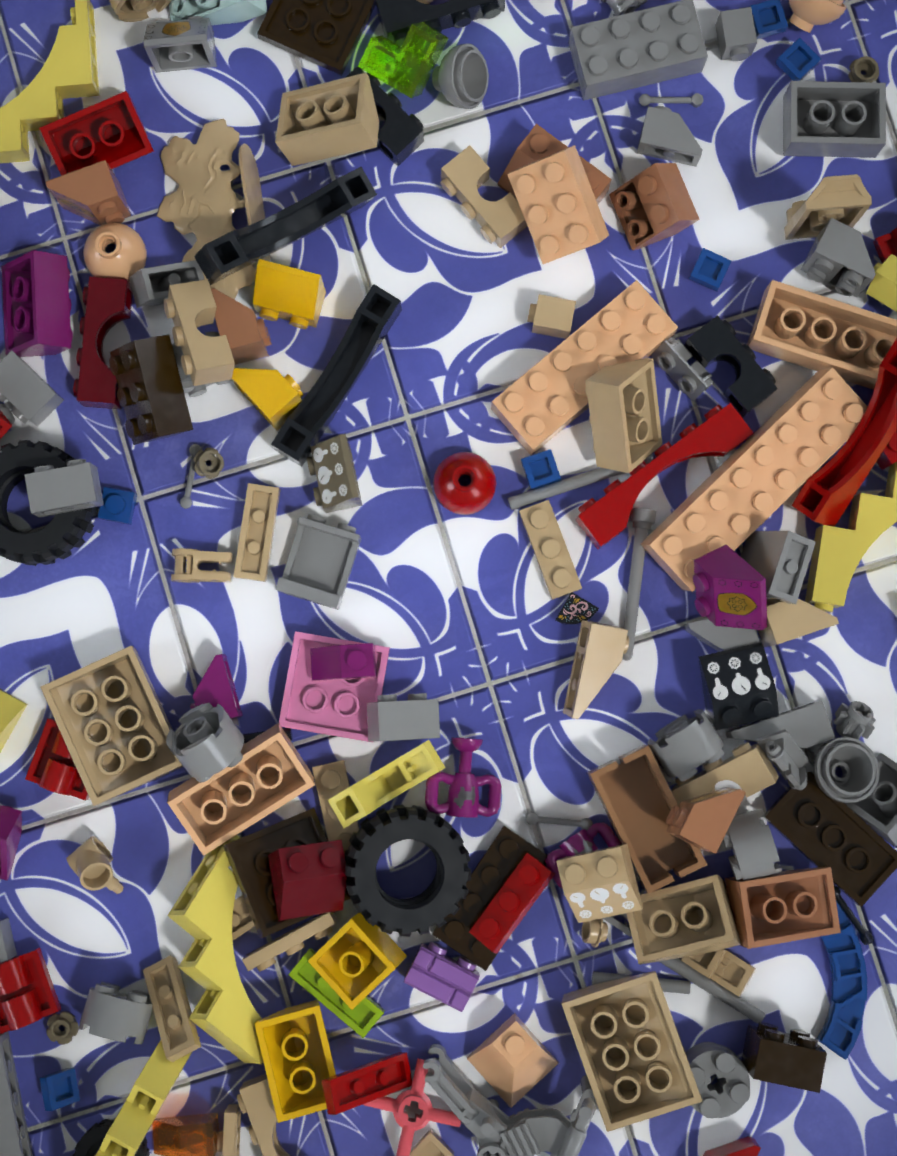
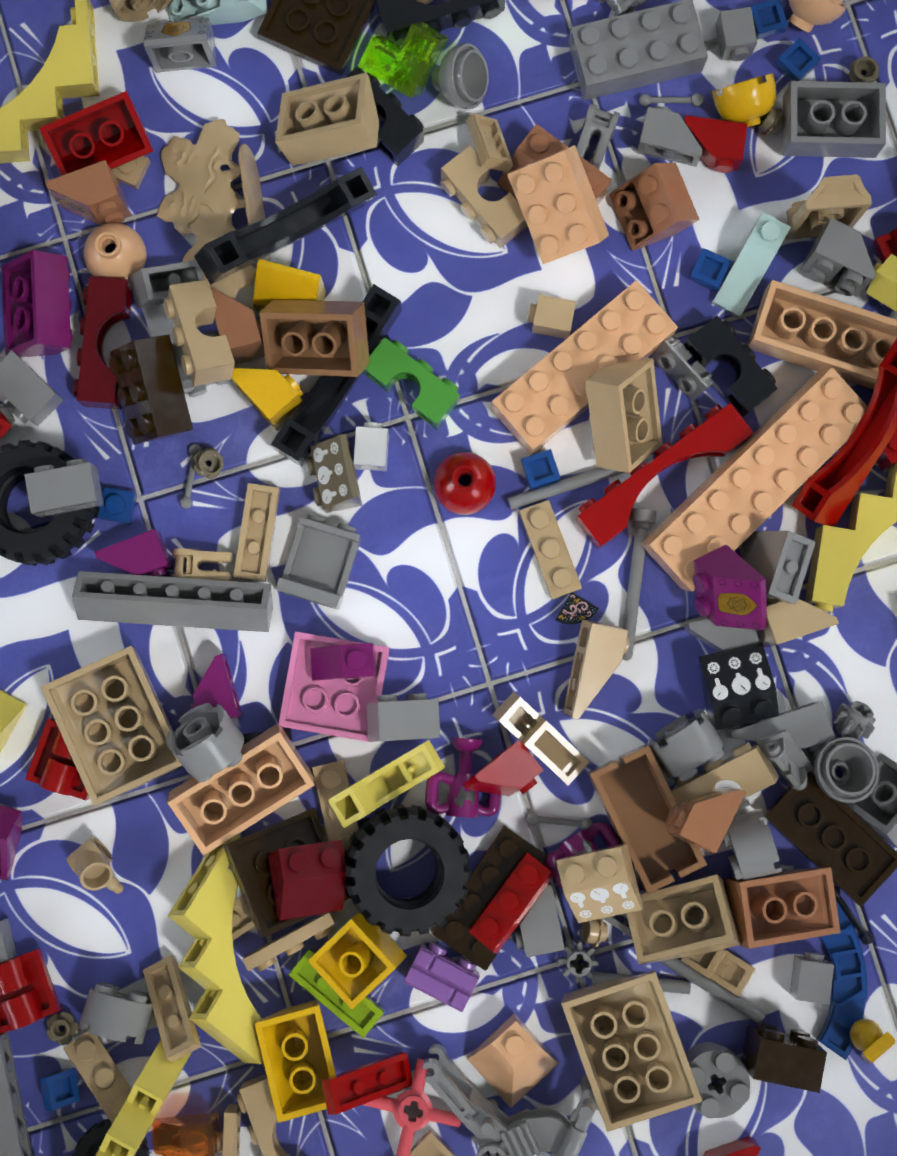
none -> tan plate [63,1030,132,1123]
none -> light grey brick [72,571,273,632]
none -> magenta slope [94,529,173,577]
none -> tan plate [112,156,151,190]
none -> medium nougat brick [259,300,370,377]
none -> white brick [353,422,389,471]
none -> bright green arch [363,337,460,430]
none -> slope [463,739,543,797]
none -> tan plate [466,113,513,173]
none -> tan slope [492,692,590,786]
none -> light grey slope [514,882,565,958]
none -> light grey gear [558,940,599,983]
none -> light grey piece [576,103,620,169]
none -> red slope [683,115,748,173]
none -> yellow cylinder [711,73,776,127]
none -> light aqua slope [712,212,791,318]
none -> dark tan plate [756,107,785,136]
none -> light grey brick [790,951,834,1005]
none -> yellow tile [849,1018,896,1065]

